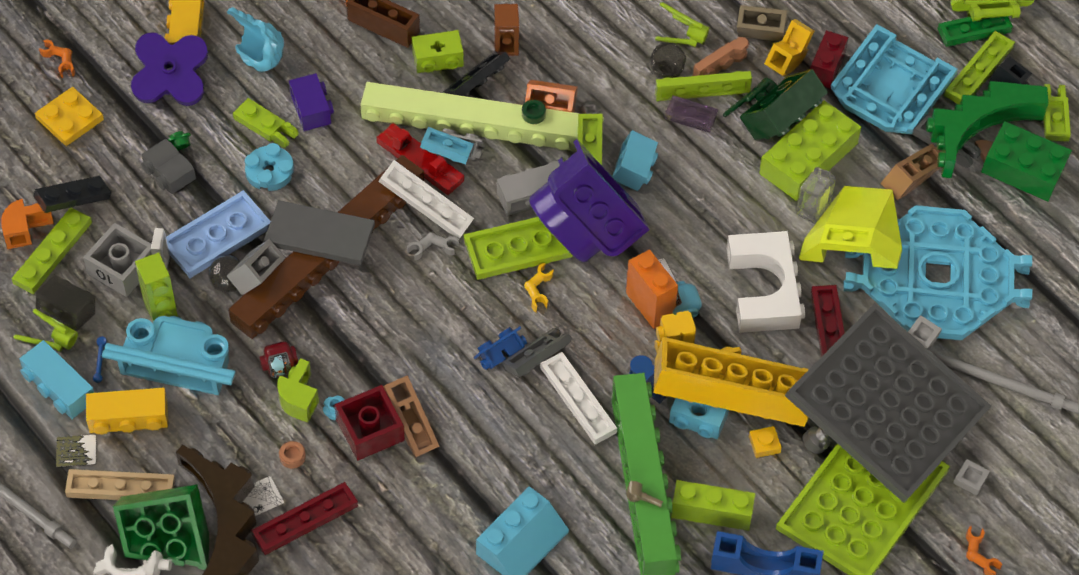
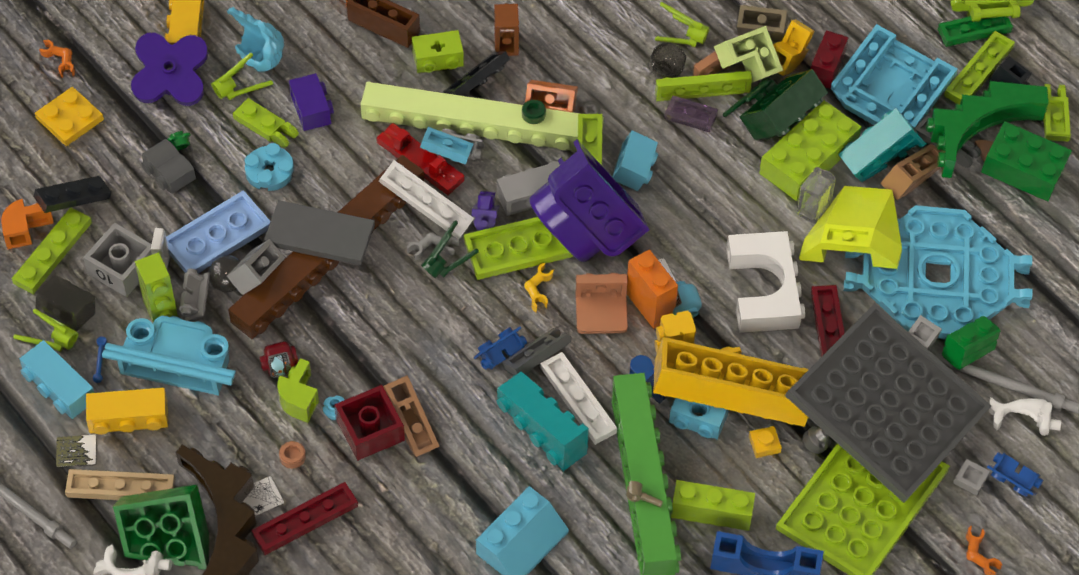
none -> light grey hinge [179,269,210,321]
none -> lime plant [211,53,273,101]
none -> dark green plant [421,220,479,278]
none -> dark purple hips [472,191,500,231]
none -> teal wedge [496,371,589,471]
none -> nougat bracket [575,273,628,334]
none -> yellowish green brick [714,26,783,83]
none -> wedge [838,108,926,182]
none -> green brick [942,316,1001,370]
none -> blue hinge [987,452,1044,497]
none -> white animal [989,397,1061,436]

